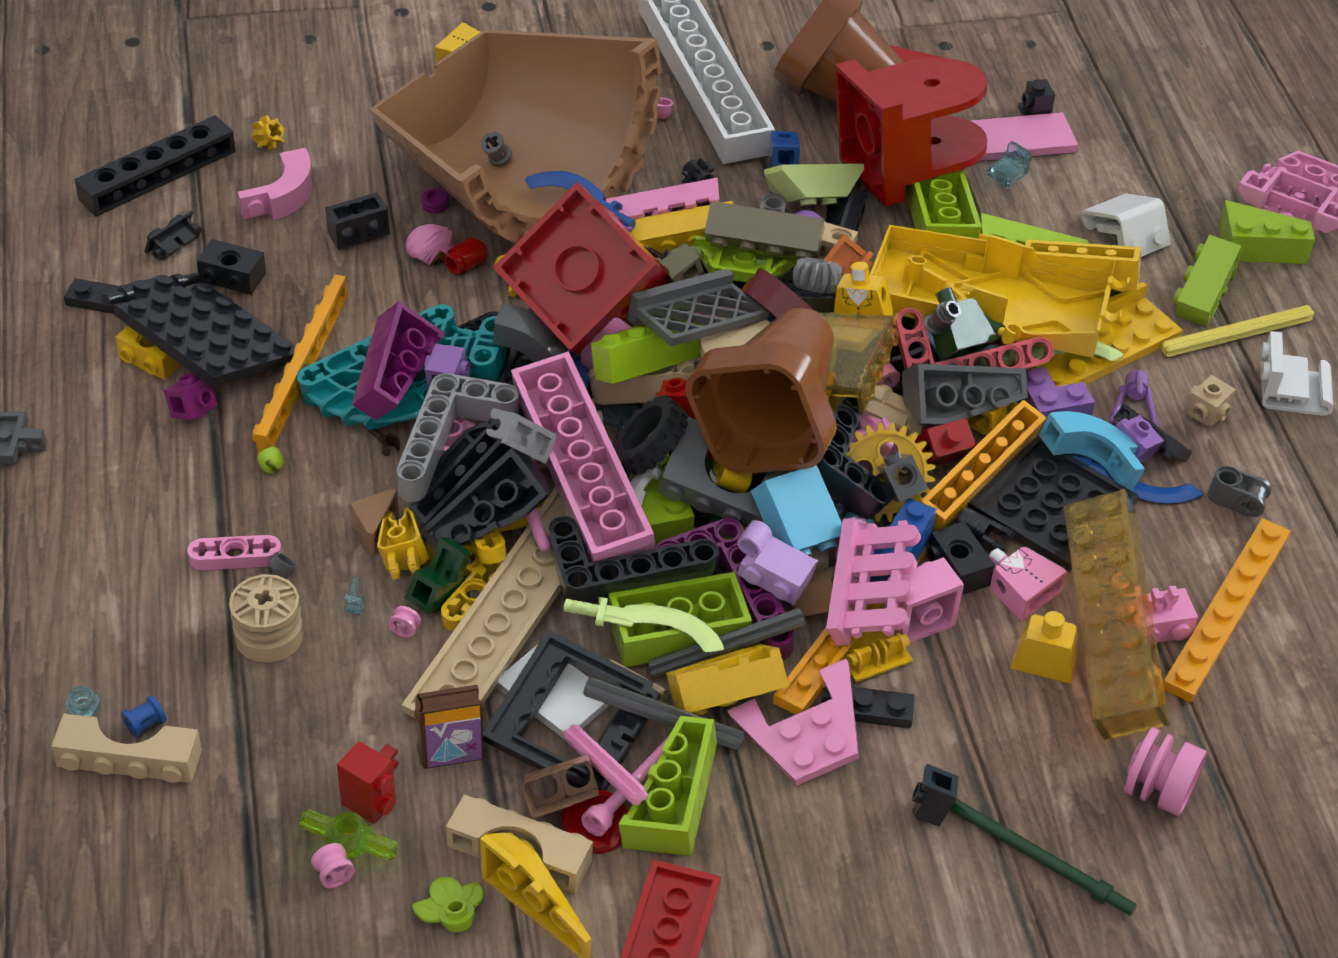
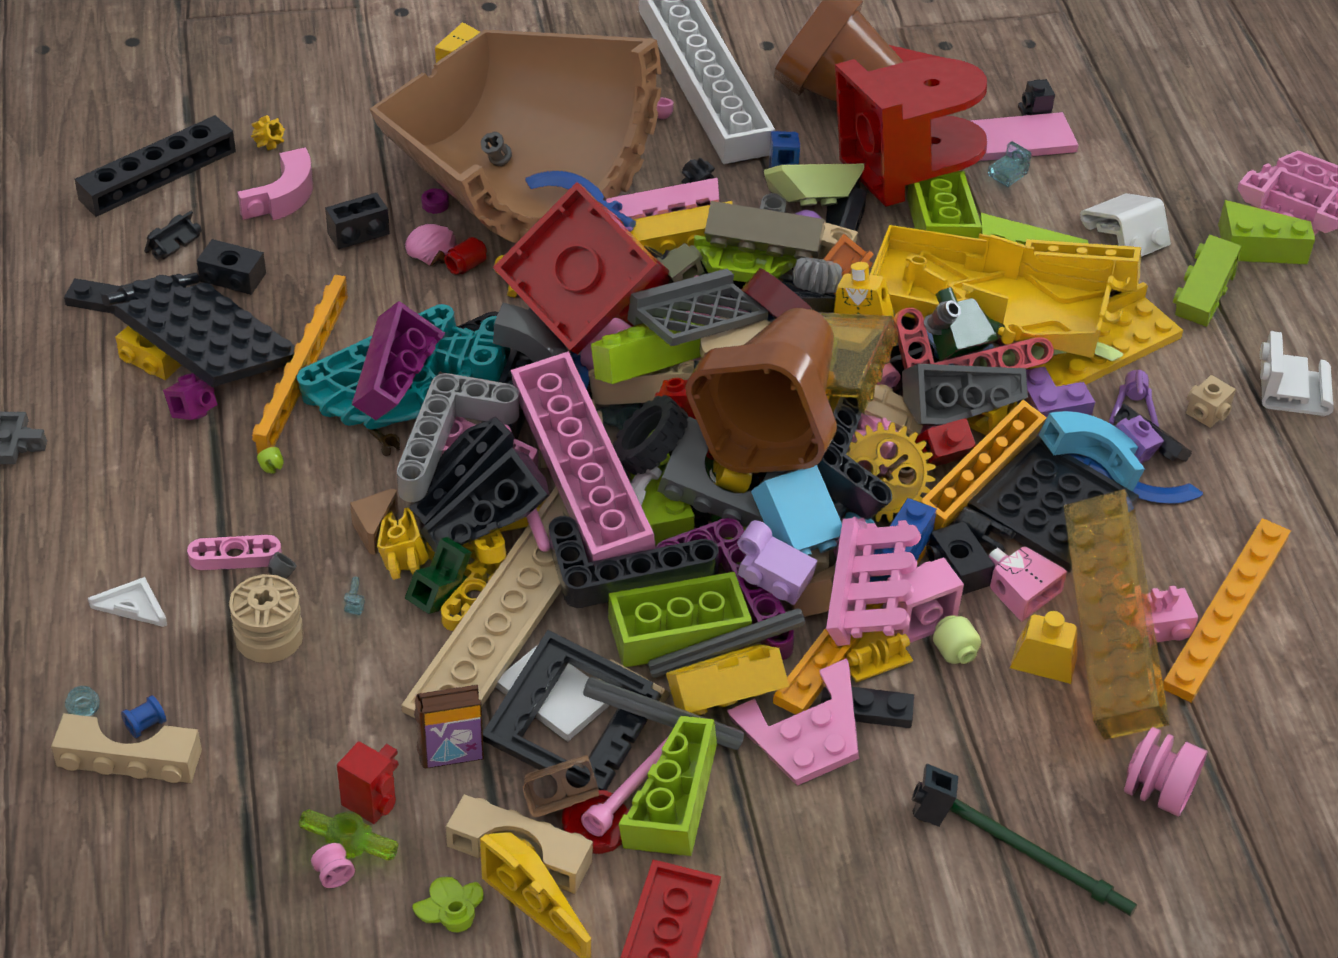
bright pink bush [388,606,421,638] -> none
medium lavender brick [424,344,470,390] -> none
light grey hinge [486,408,557,464] -> none
bright pink axle [563,724,648,805] -> none
yellowish green sword [564,597,724,652] -> none
dark grey brick [877,451,928,502] -> none
light yellow axle [1161,305,1314,357] -> none
dark grey piece [1208,466,1272,517] -> none
none -> white tile [88,577,167,627]
none -> yellowish green head [933,615,981,664]

